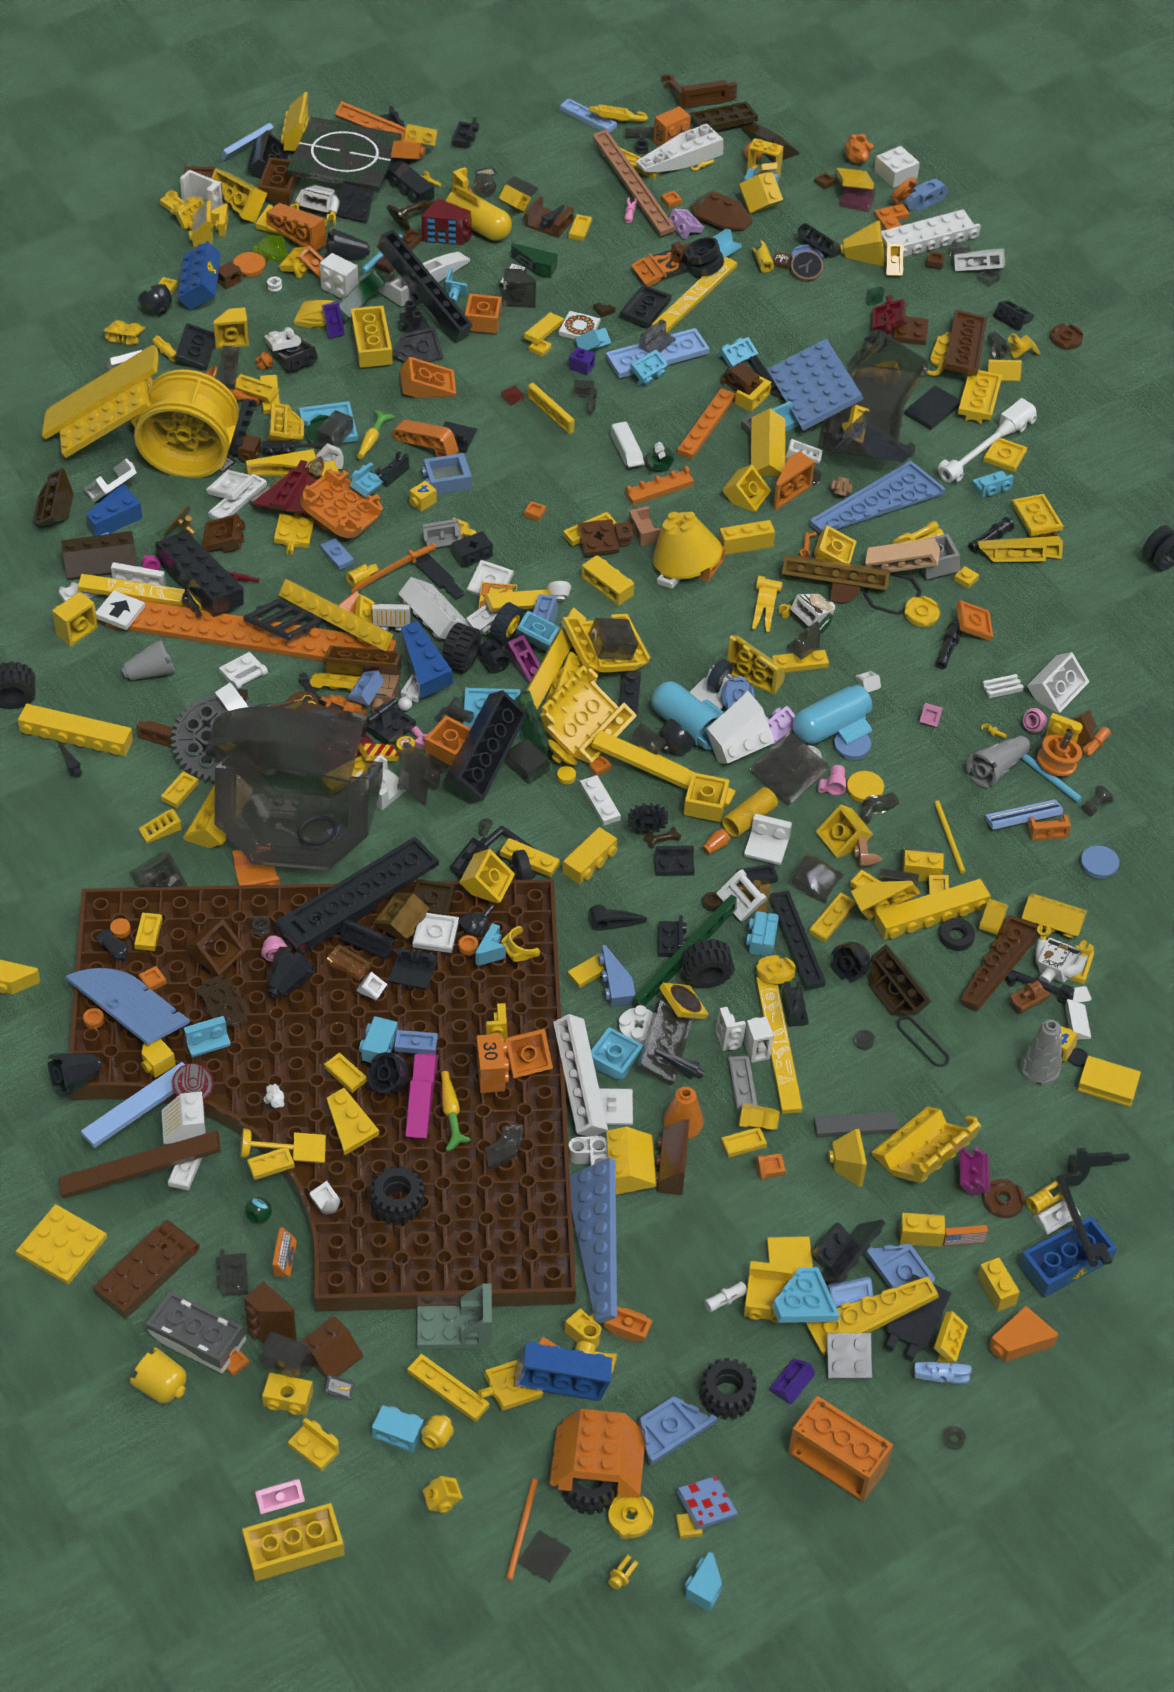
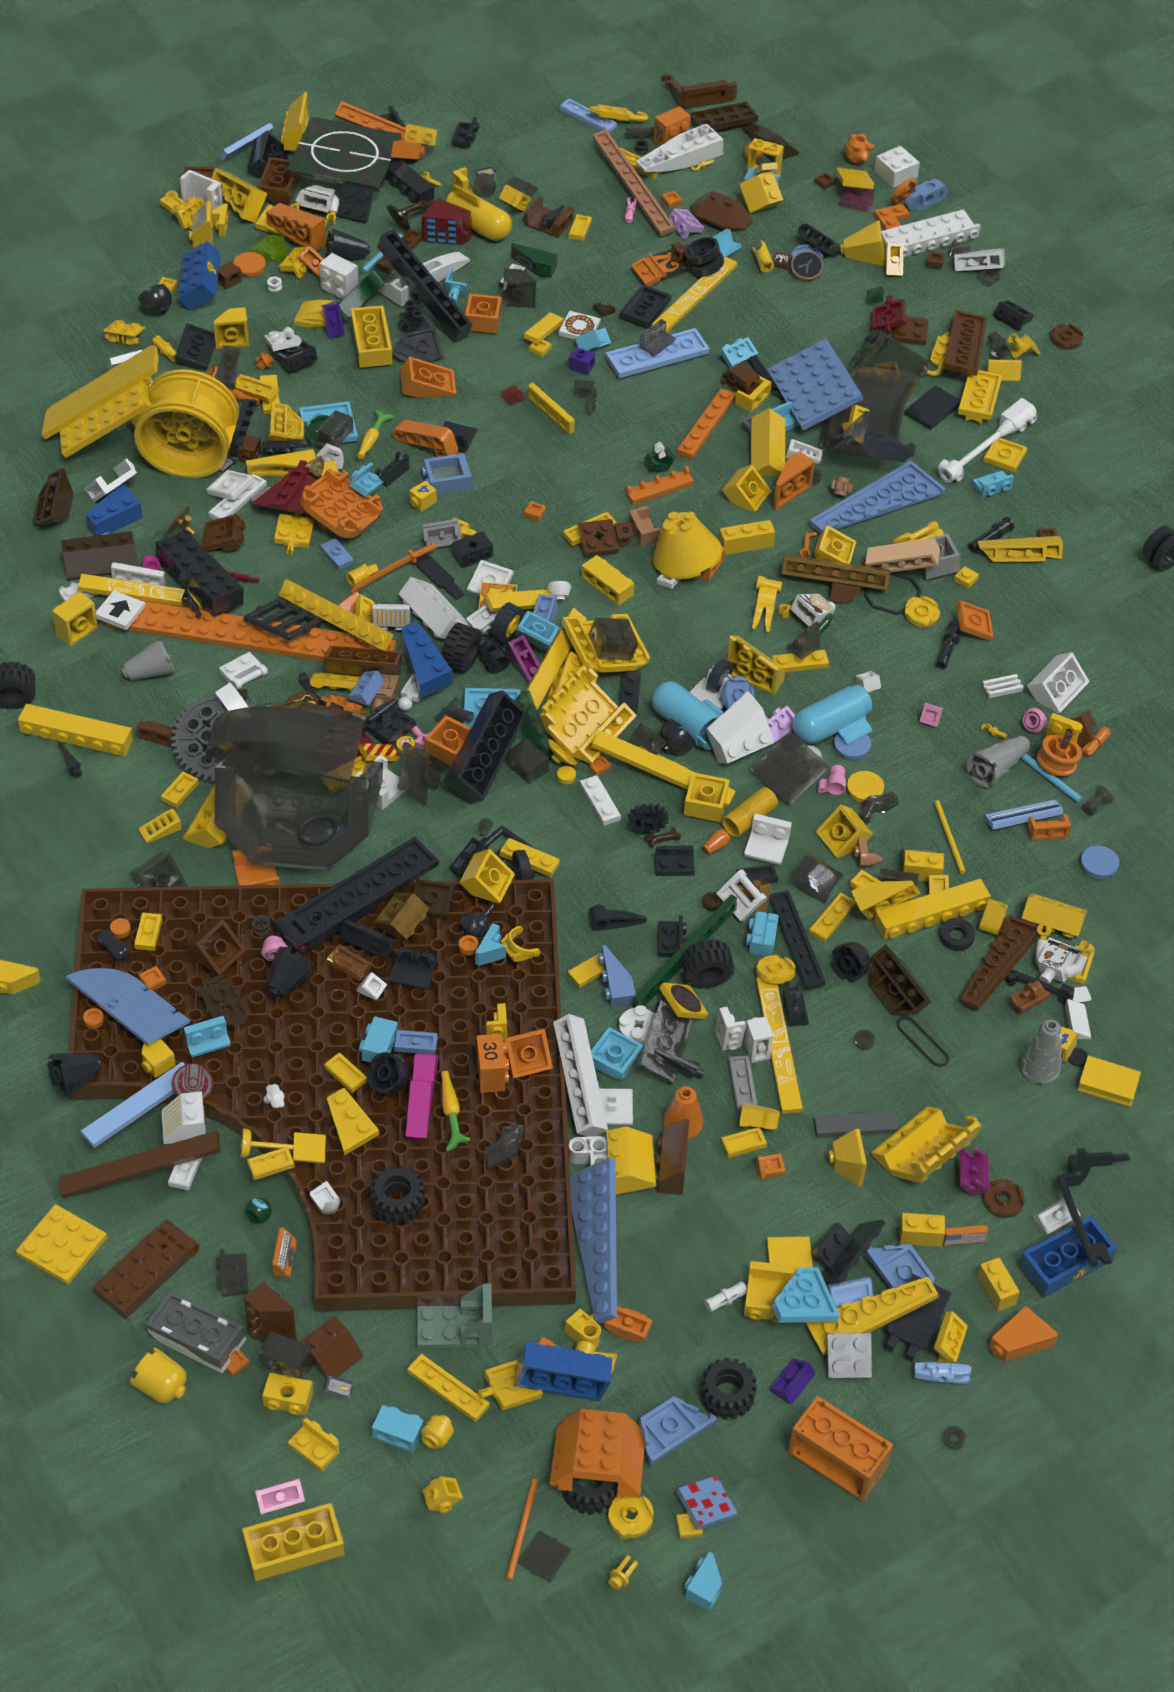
white tile [413,913,459,953] -> none
yellow brick [562,827,618,885] -> none
white piece [611,422,645,468] -> none
medium azure bracket [630,349,668,387] -> none
yellow tile [1011,494,1063,536] -> none
yellow hinge [1026,1181,1063,1215] -> none

